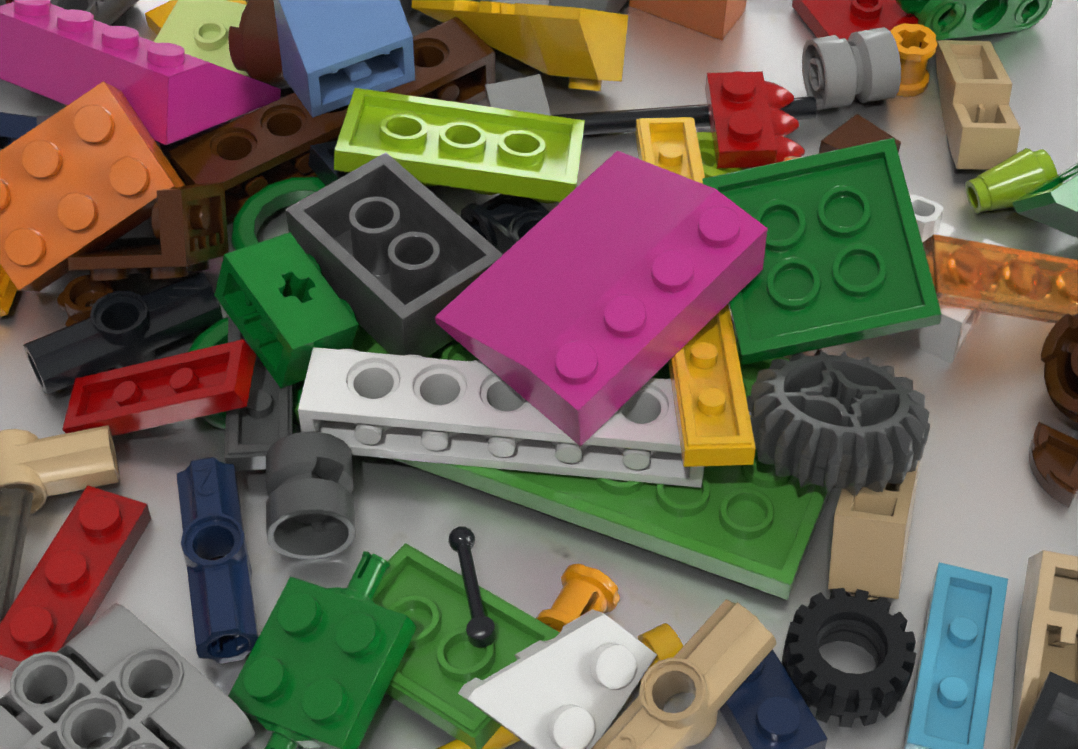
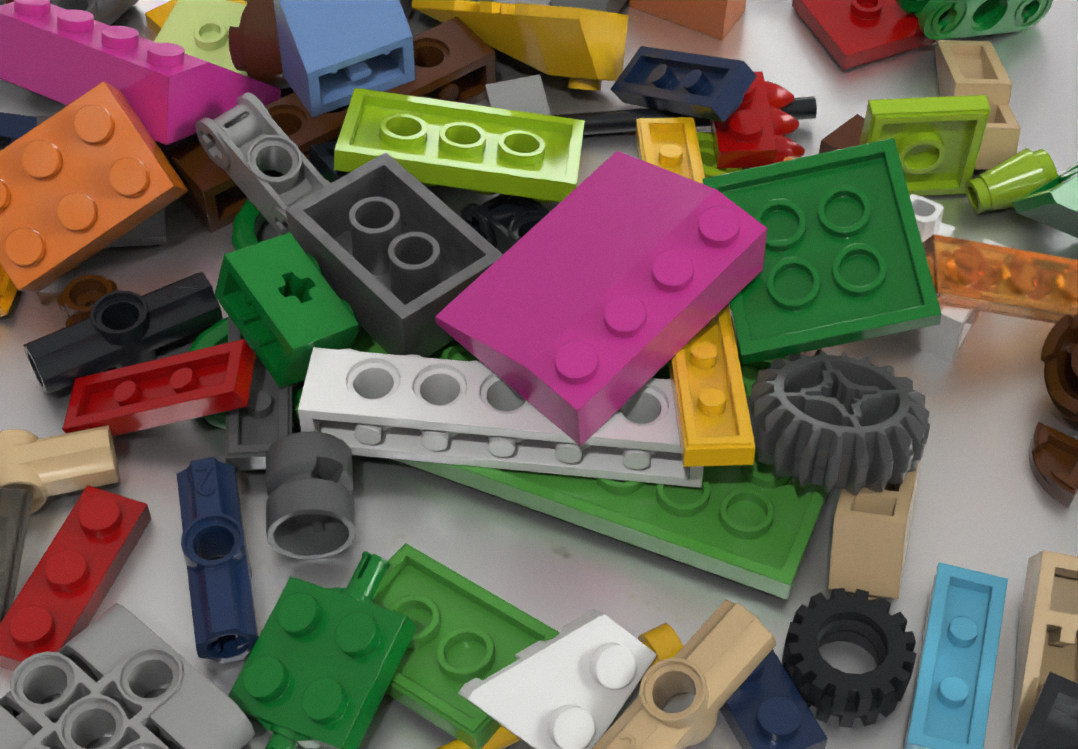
reddish brown bracket [68,182,229,281] -> none
black hinge [448,526,496,648] -> none
light orange bush [536,564,620,632] -> none
light grey wheel [802,27,901,110] -> none
light orange bush [890,23,937,97] -> none
none -> light grey piece [195,92,331,236]
none -> dark blue plate [610,46,757,122]
none -> lime tile [859,95,991,196]

